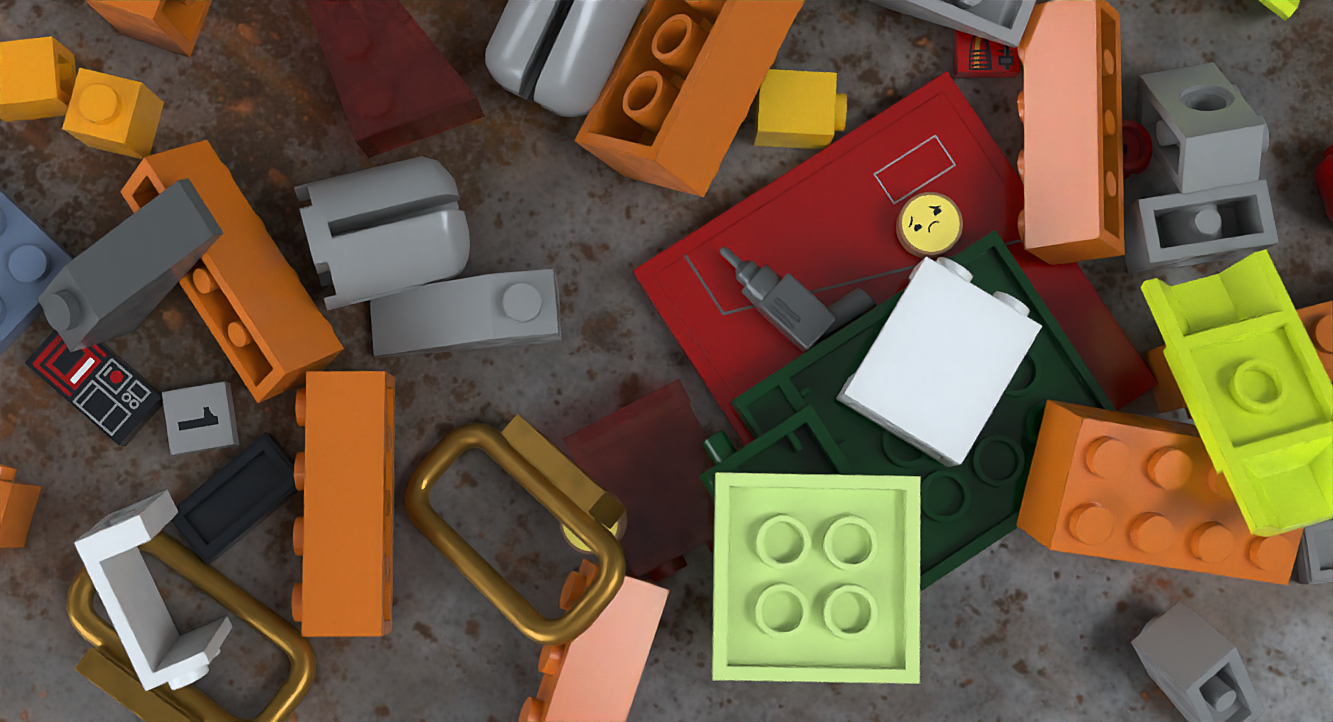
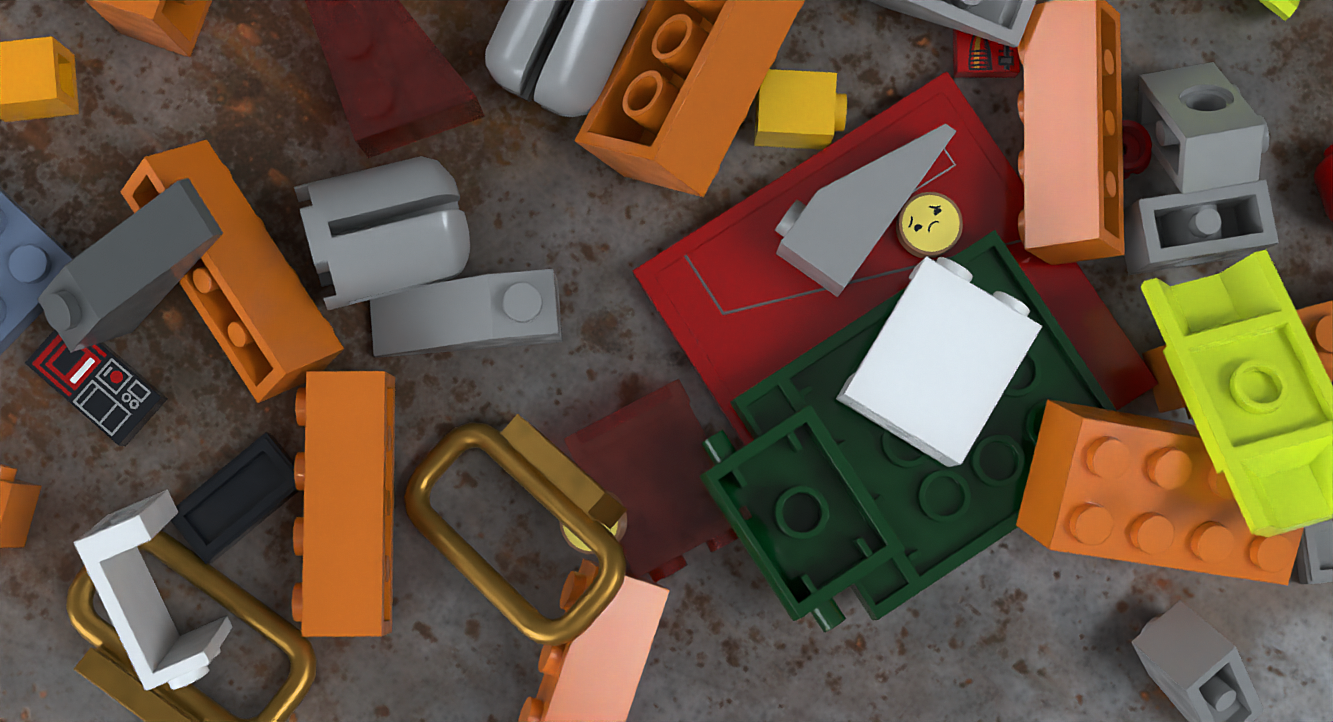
light orange brick [62,68,164,160] -> none
light grey tile [162,381,239,456] -> none
yellowish green plate [712,473,920,684] -> none
dark grey piece [720,247,877,353] -> none
none -> light grey slope [775,124,956,297]

